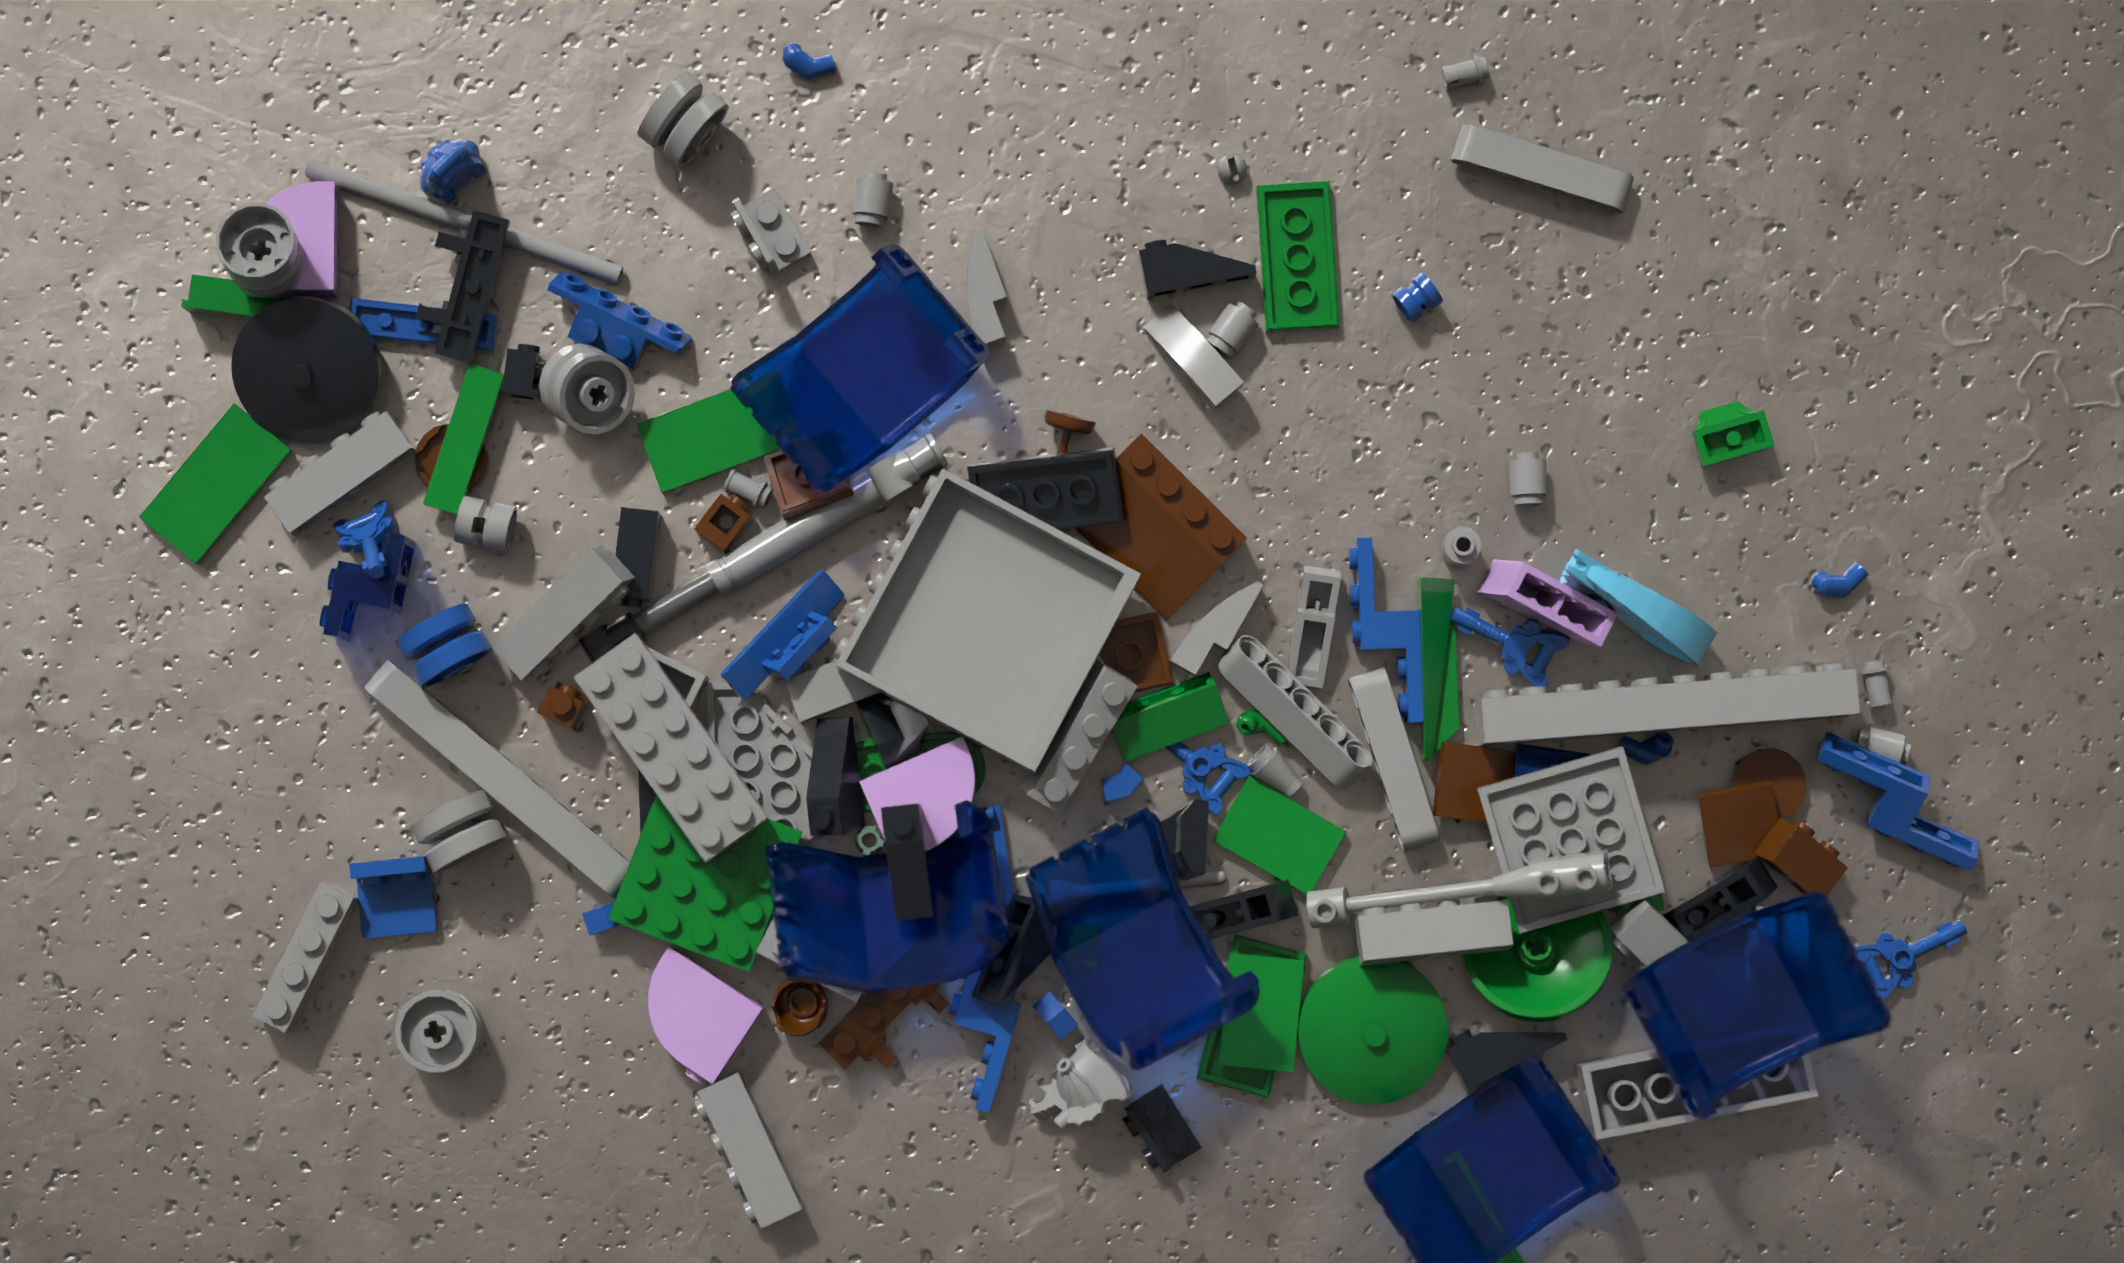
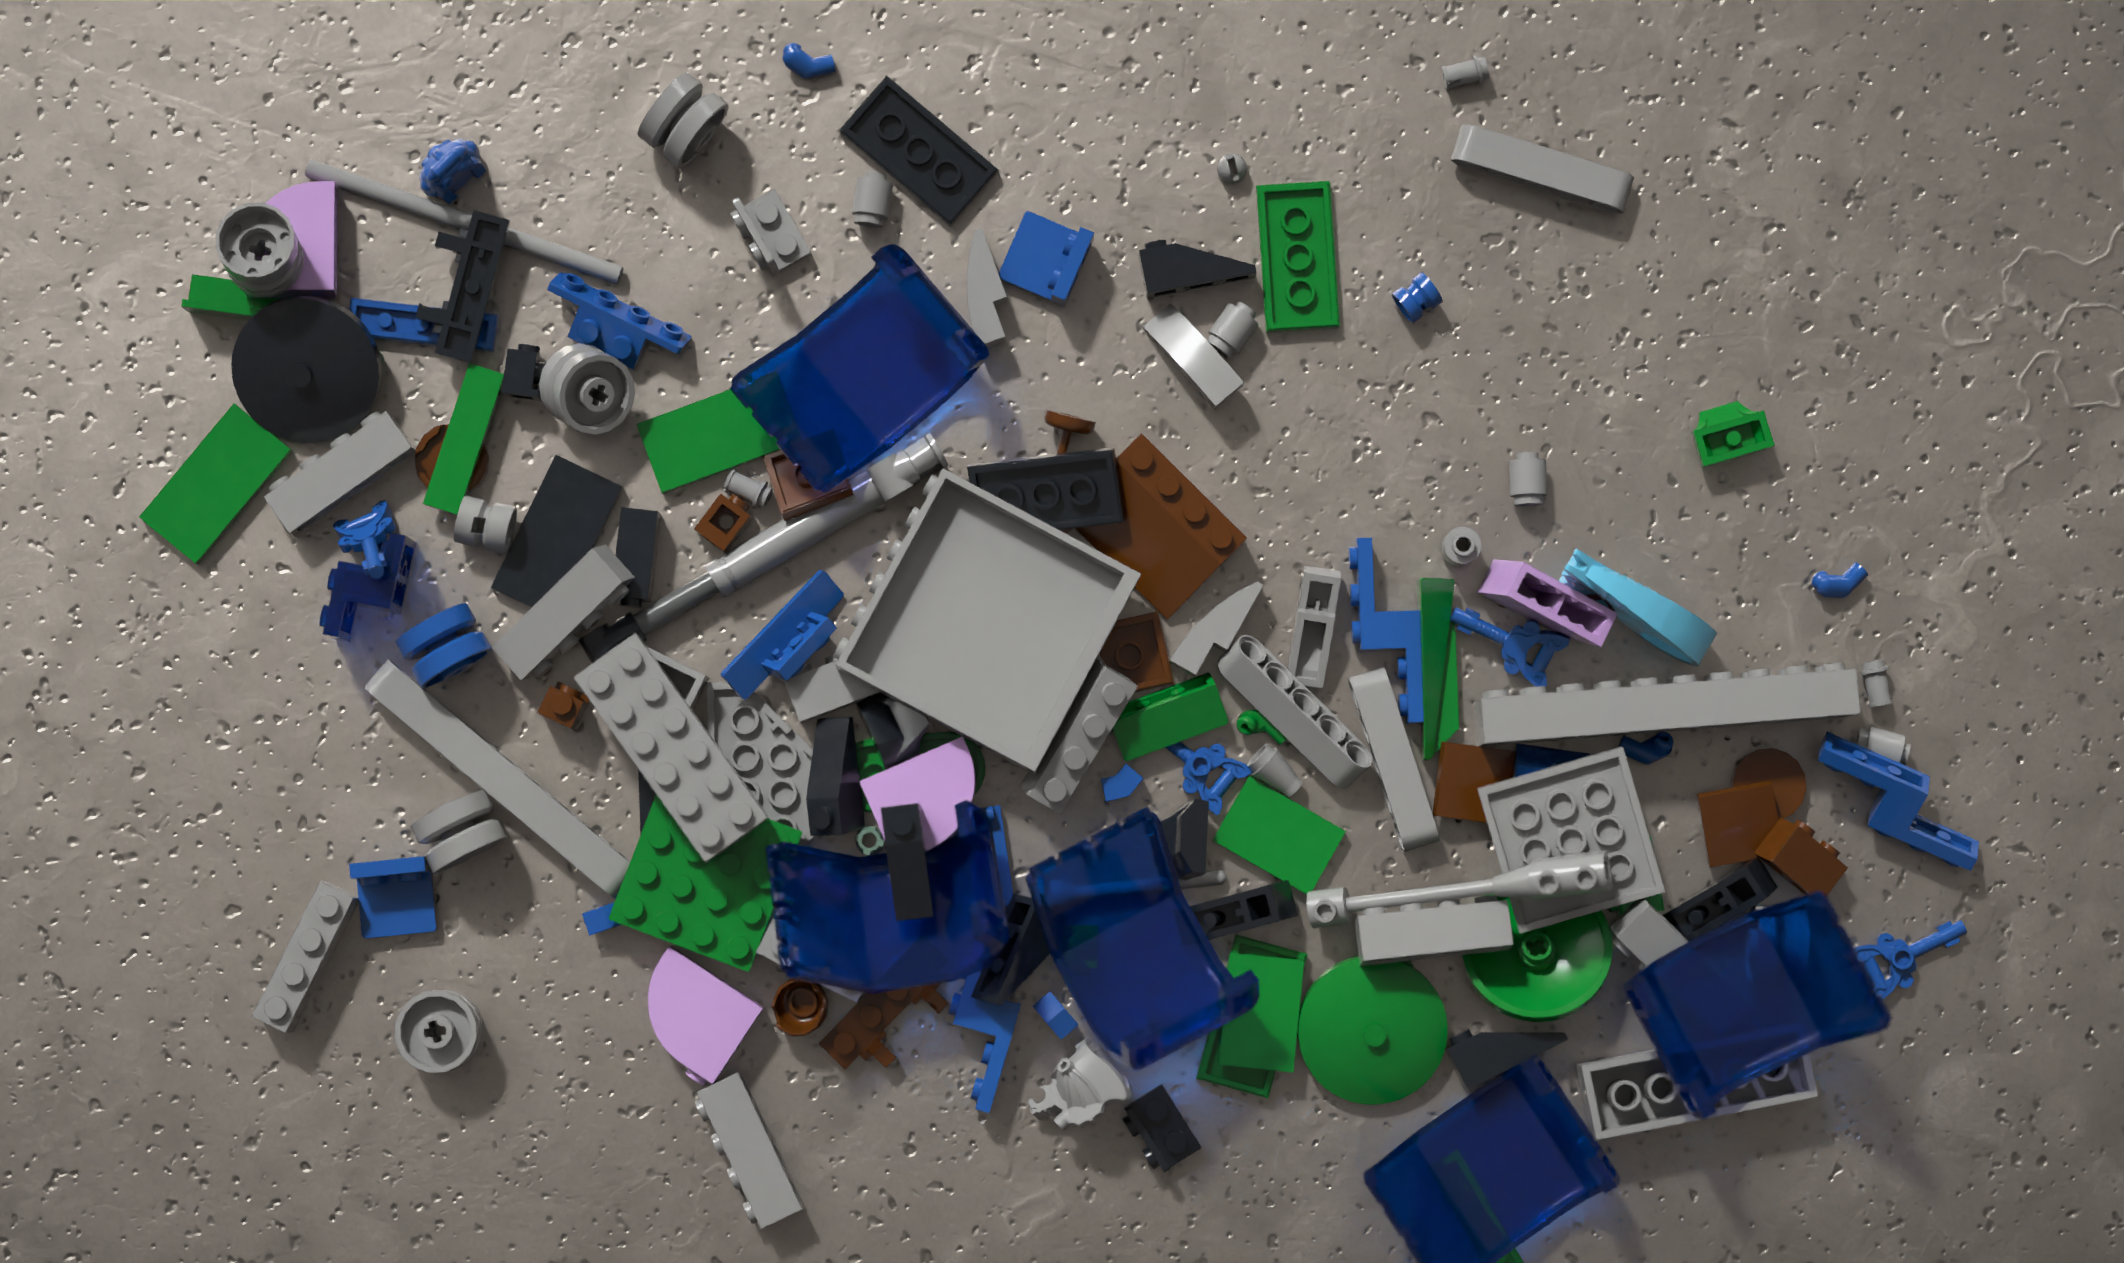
none -> black tile [491,455,623,607]
none -> black tile [839,75,999,227]
none -> blue bracket [999,211,1094,307]

